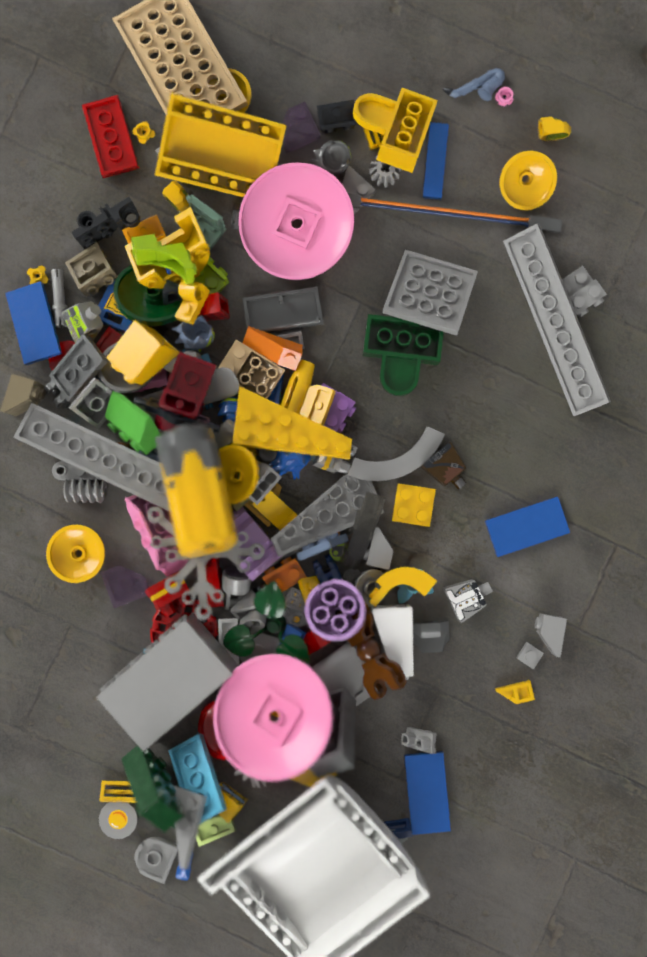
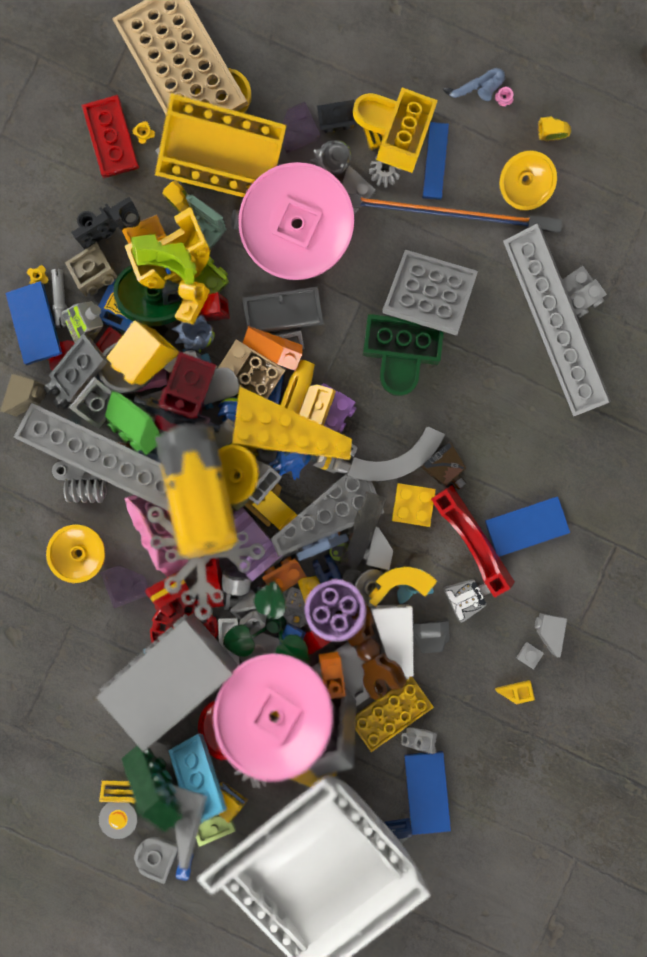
none -> orange slope [319,651,346,699]
none -> yellow tile [355,676,434,752]
none -> red arch [431,485,515,598]

